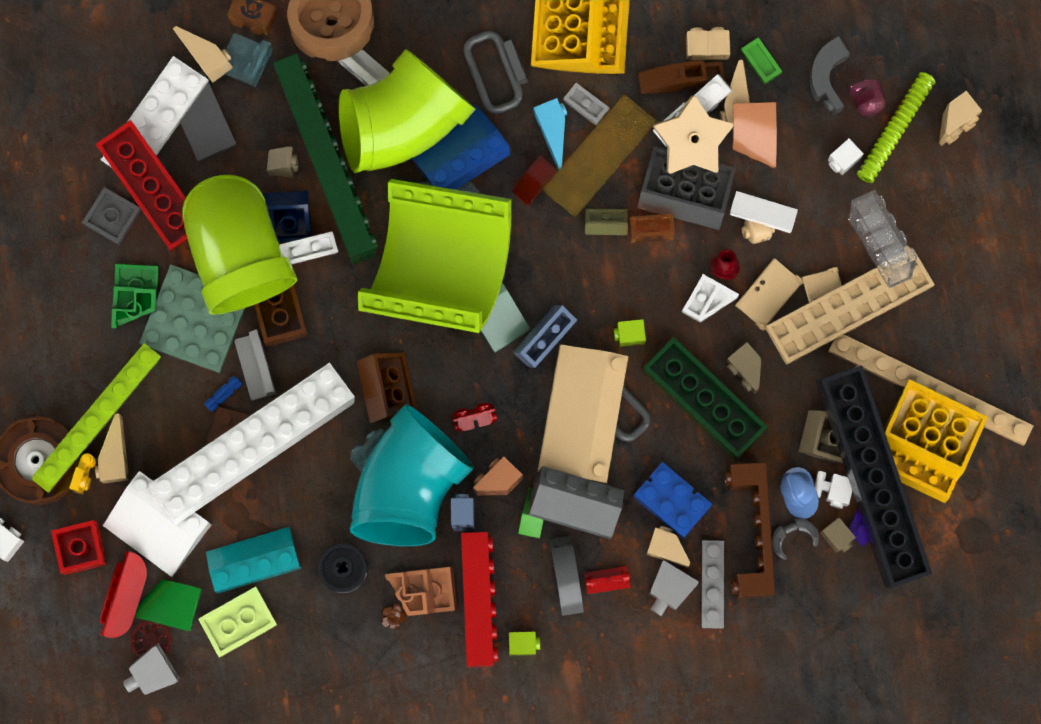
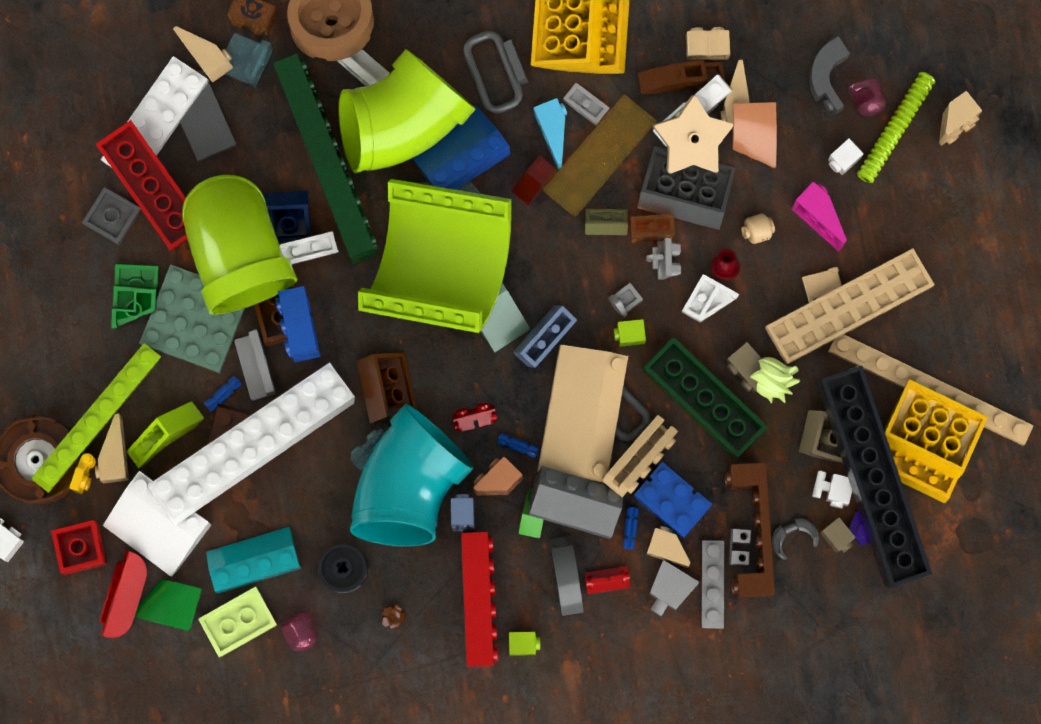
light grey torso [123,643,180,695] -> none
clear red wheel [130,621,171,658] -> none
dark tan slope [267,147,299,178] -> none
nougat slope [385,567,458,616] -> none
white panel [730,191,798,233] -> none
tan door [735,258,803,331] -> none
bright green tile [740,38,782,85] -> none
medium blue piece [780,467,819,519] -> none
clear brick [848,190,917,288] -> none
none -> lime arch [126,401,204,468]
none -> blue piece [276,286,321,362]
none -> clear pink helmet [280,612,318,652]
none -> blue axle [497,433,539,458]
none -> tan brick [602,415,678,497]
none -> light grey tile [608,283,643,318]
none -> blue axle [623,507,639,550]
none -> light grey hips [646,238,681,280]
none -> flat silver piece [728,529,751,566]
none -> yellowish green hair [750,357,800,403]
none -> dark pink slope [791,182,847,252]

